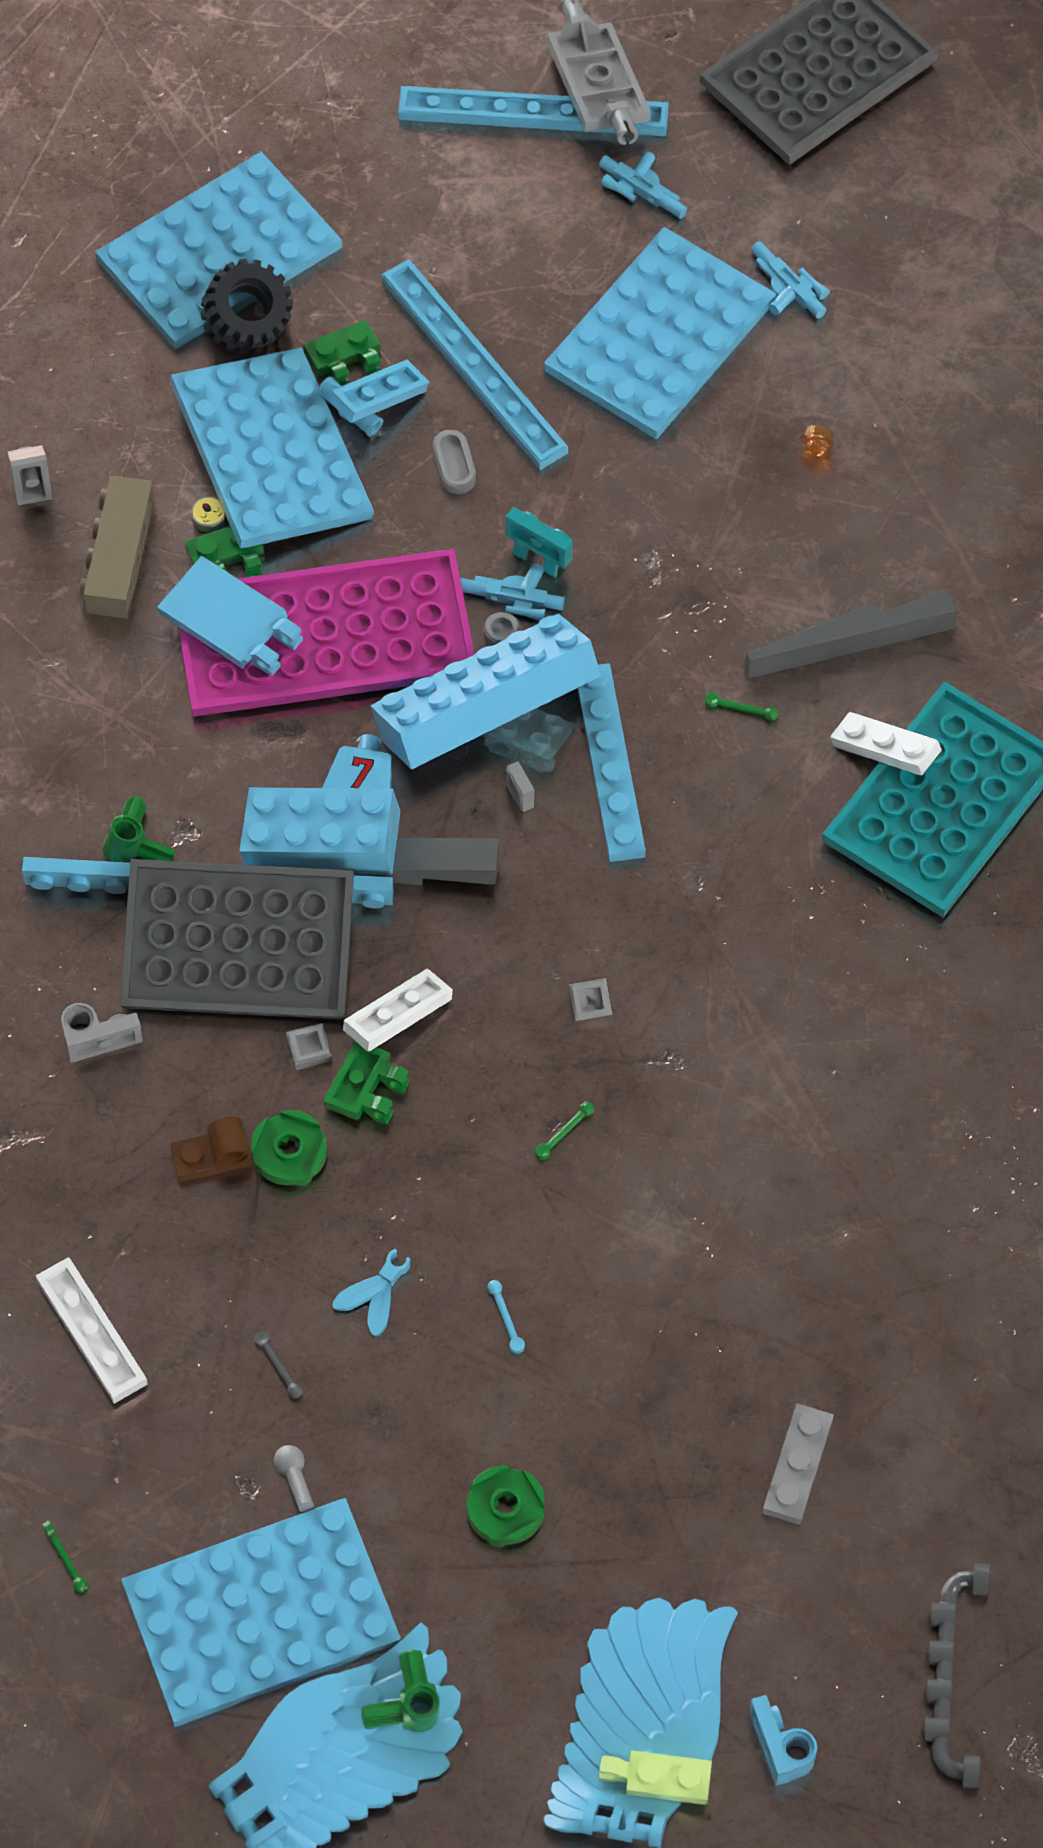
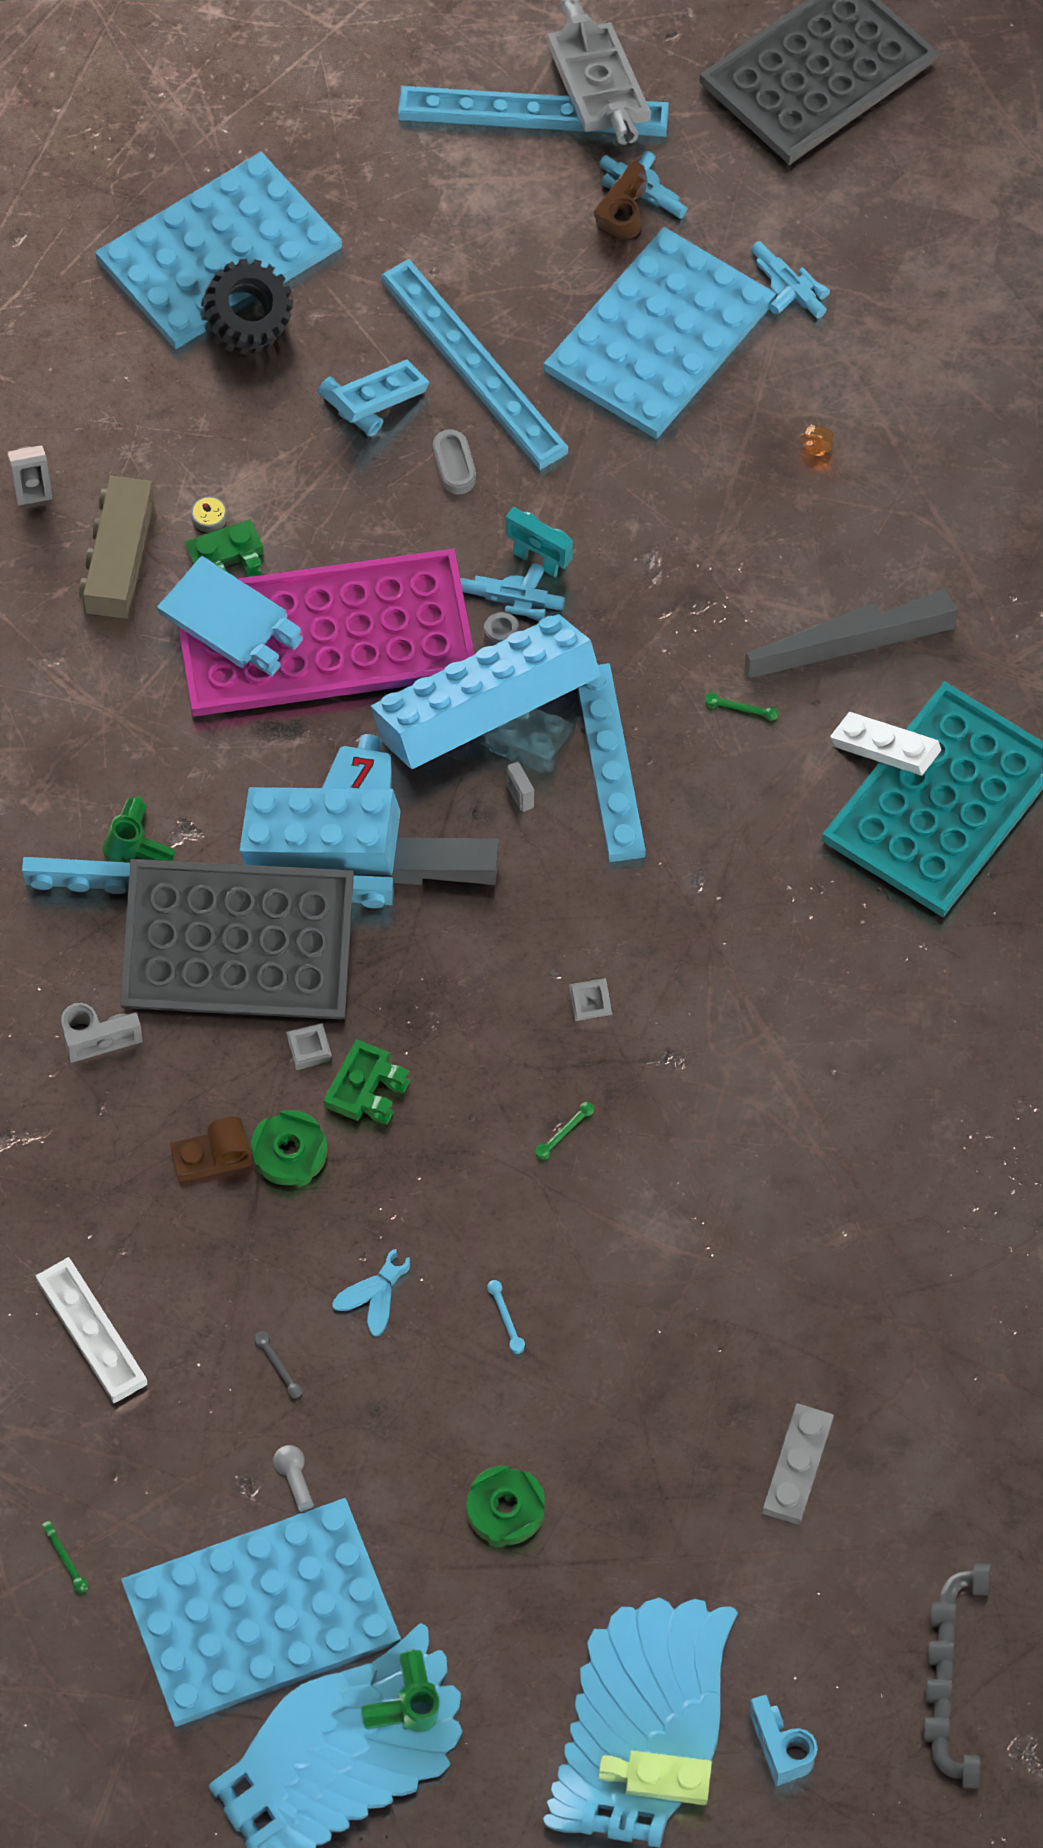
medium azure plate [170,347,374,549] -> none
green plate [303,319,381,386] -> none
white plate [343,968,453,1052] -> none
none -> reddish brown plate [593,159,648,240]

